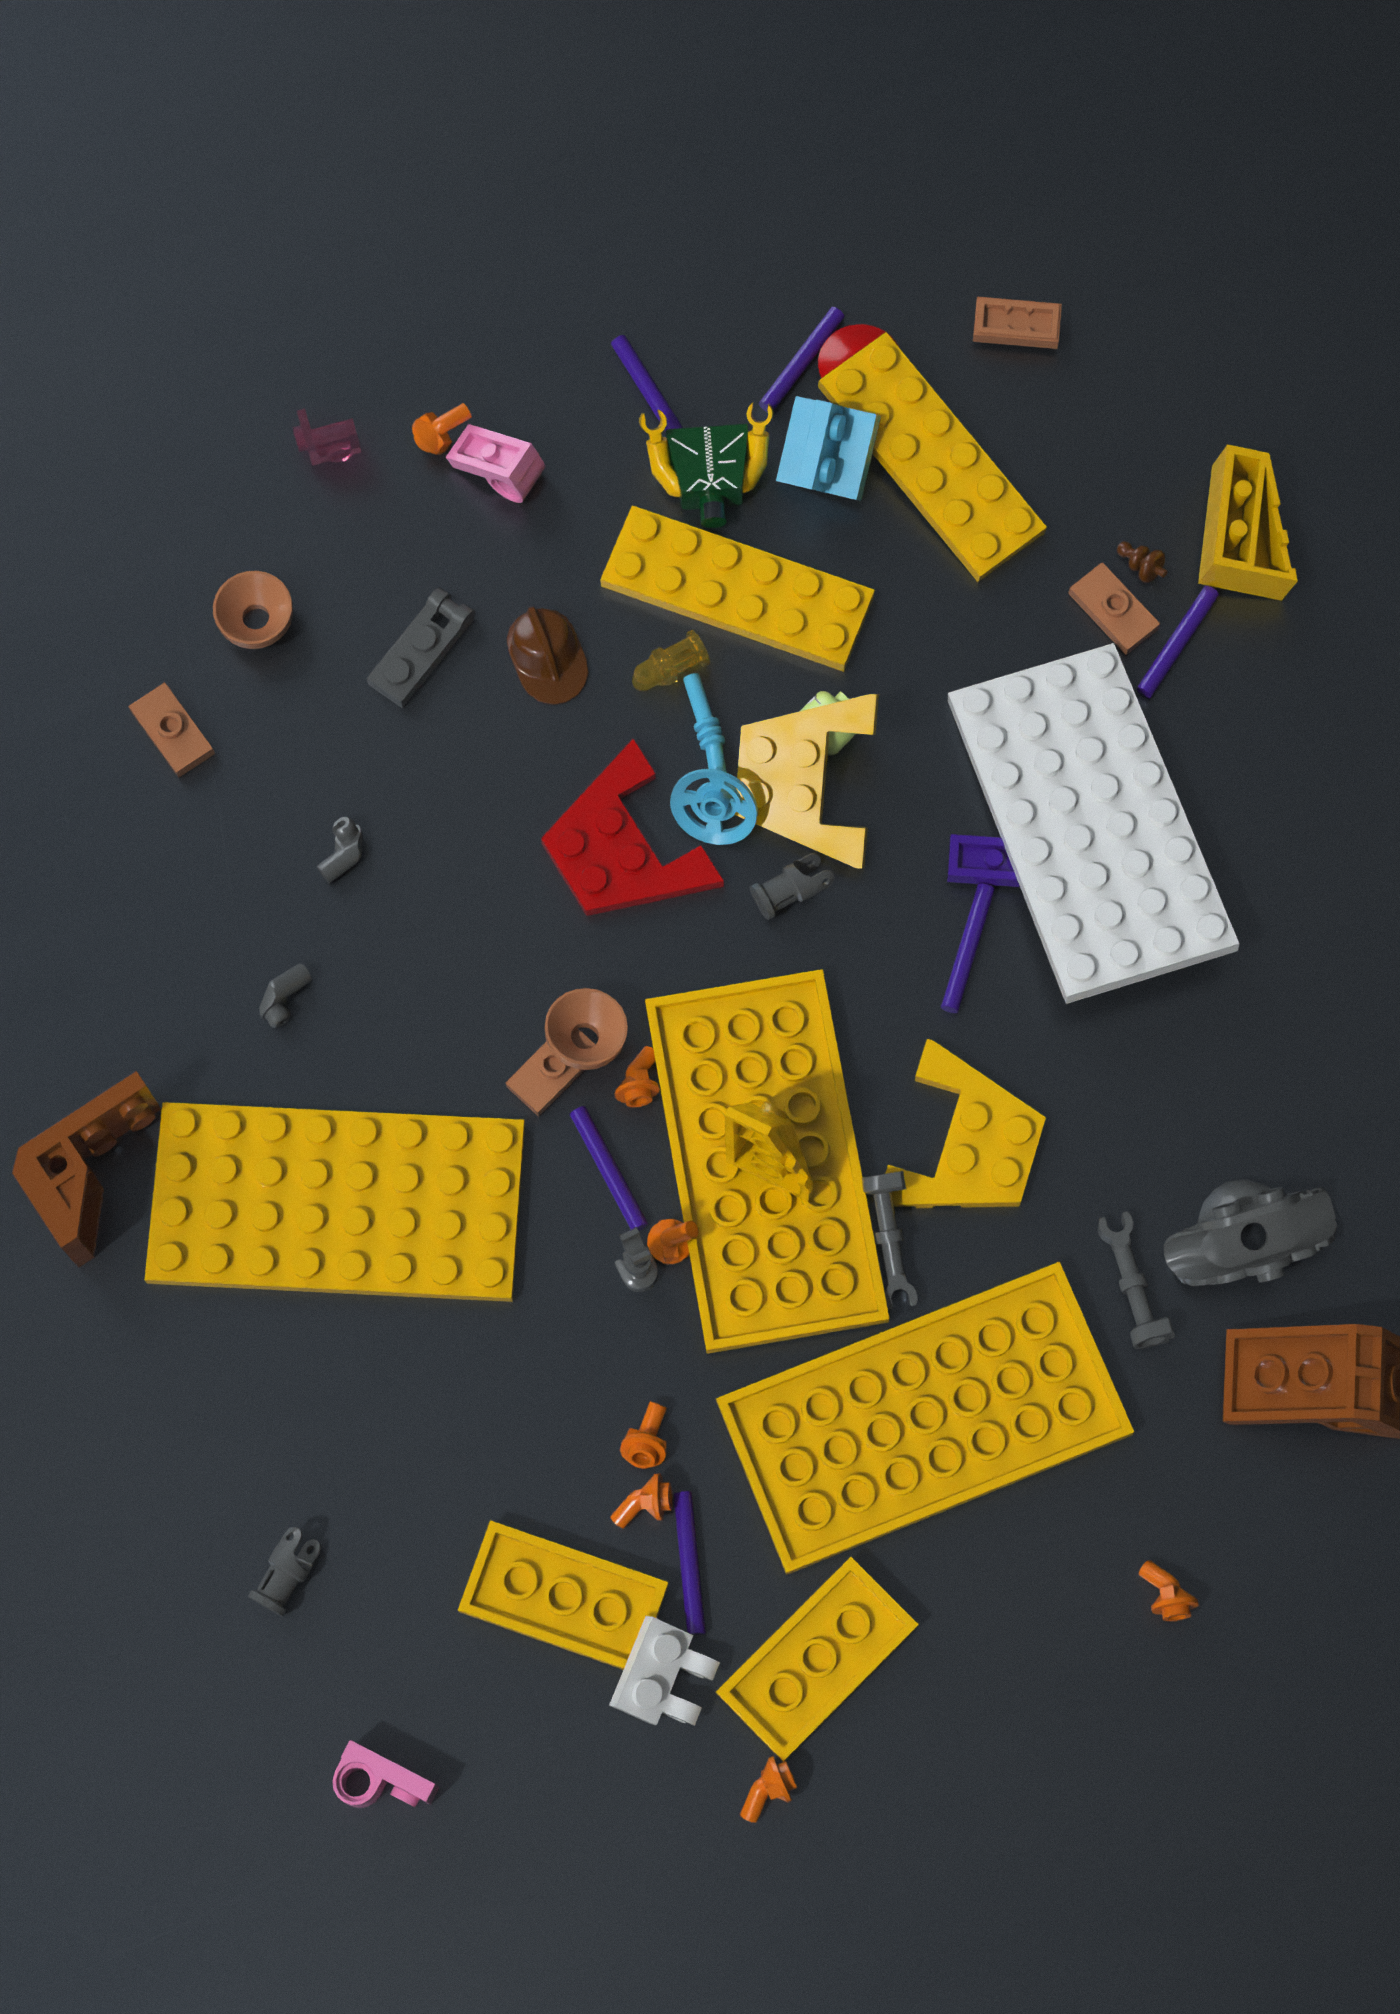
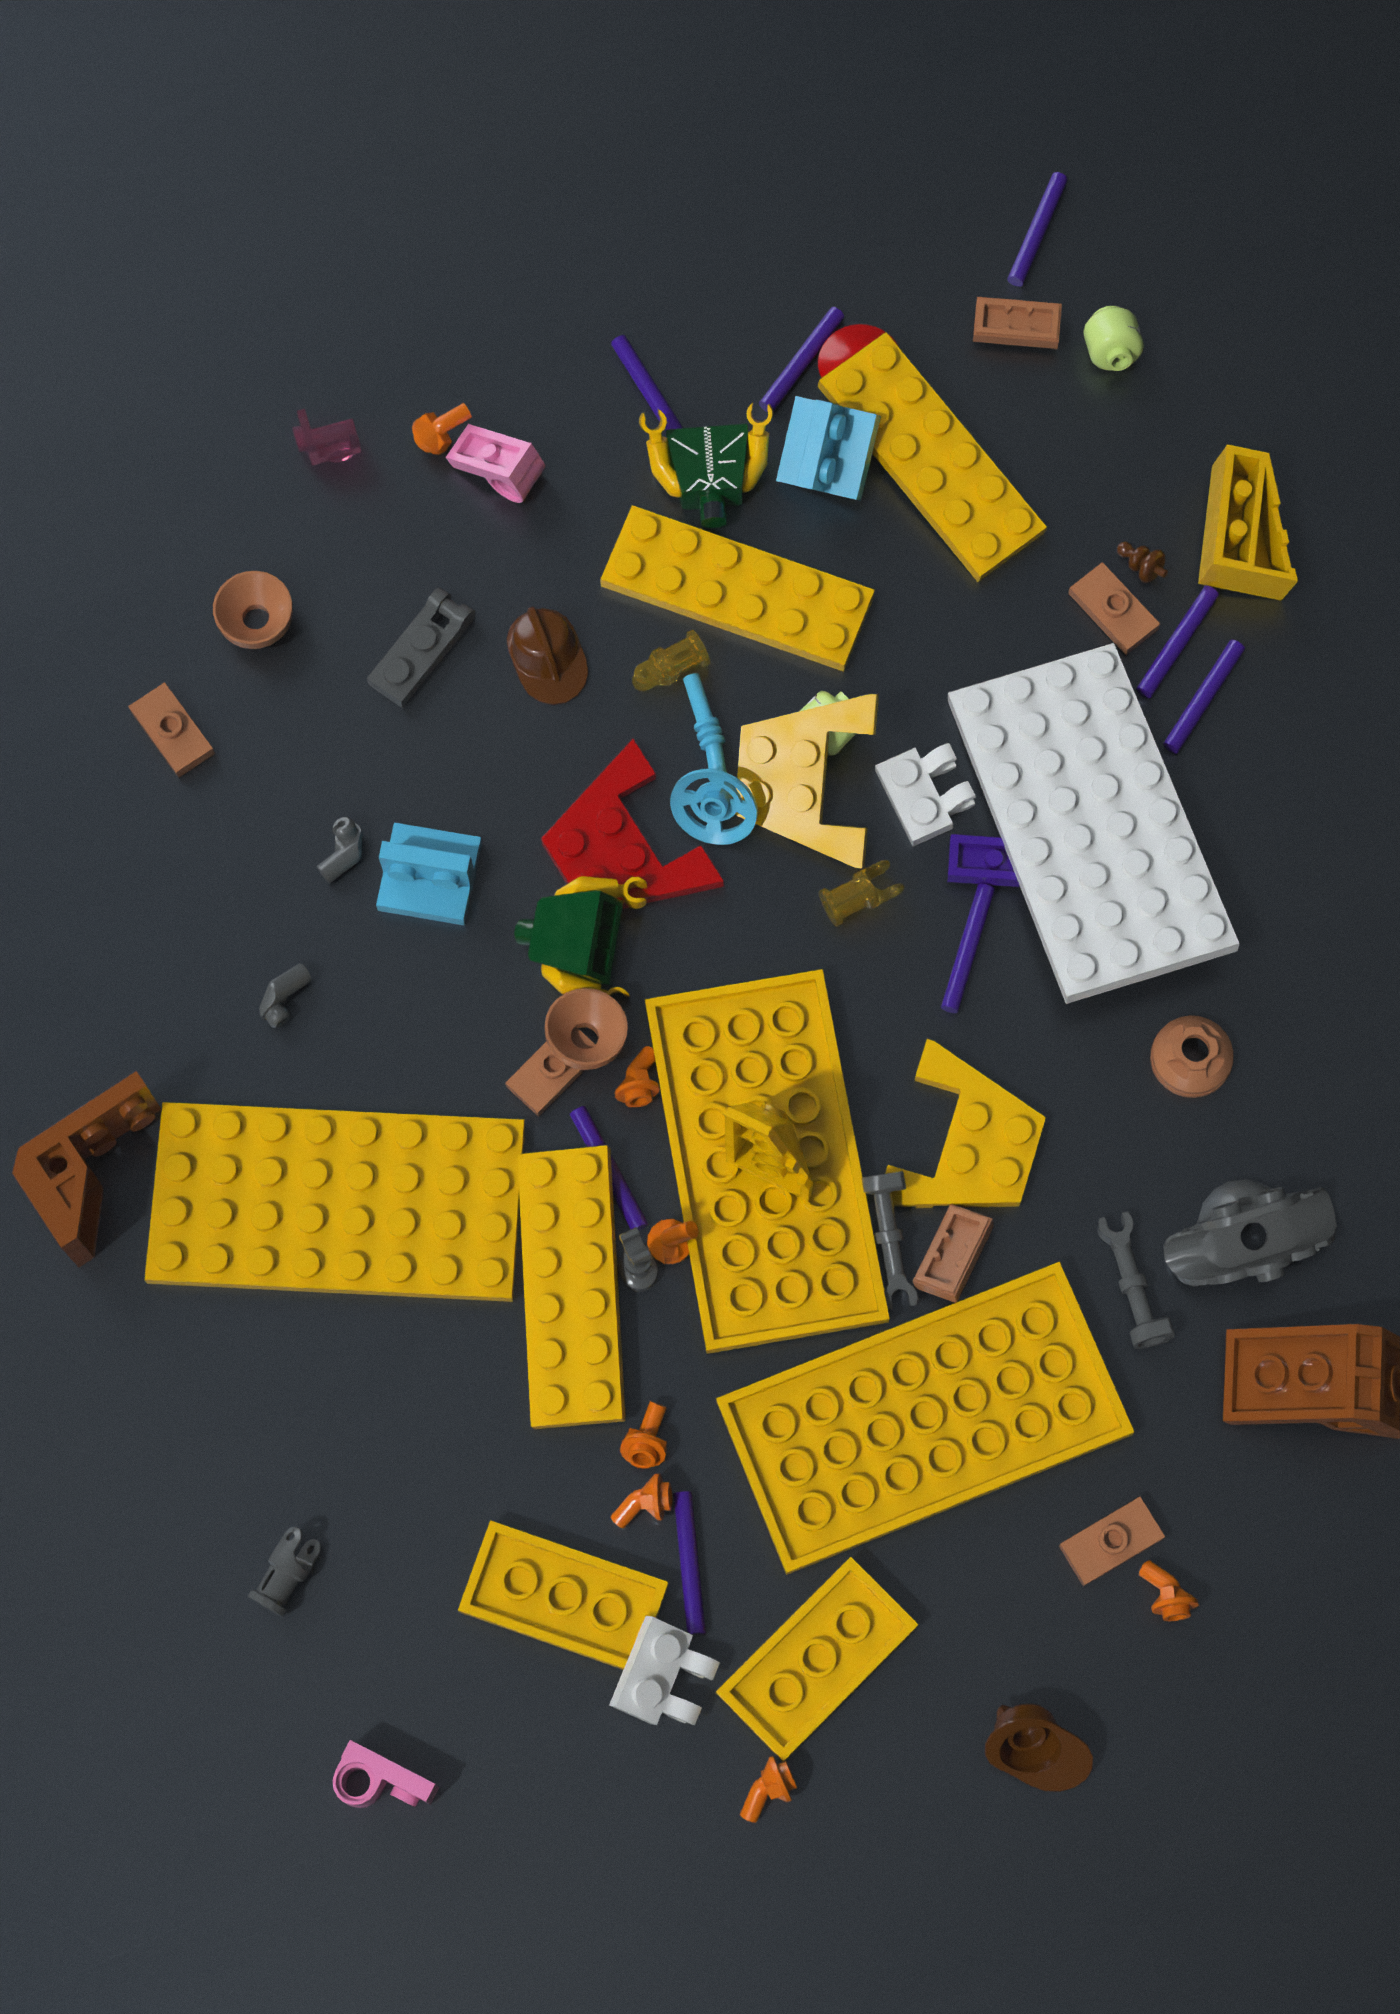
dark grey piece [749,853,835,920] -> none
none -> medium azure bracket [376,823,482,926]
none -> dark green torso [514,876,647,1013]
none -> yellow plate [517,1145,626,1429]
none -> clear yellow piece [818,860,904,927]
none -> white plate [875,743,976,846]
none -> nougat plate [913,1204,994,1303]
none -> reddish brown piece [985,1703,1093,1792]
none -> dark purple bar [1007,172,1068,287]
none -> nougat plate [1059,1497,1165,1587]
none -> yellowish green head [1083,306,1144,371]
none -> nougat piece [1150,1015,1233,1098]
none -> dark purple bar [1163,639,1245,754]

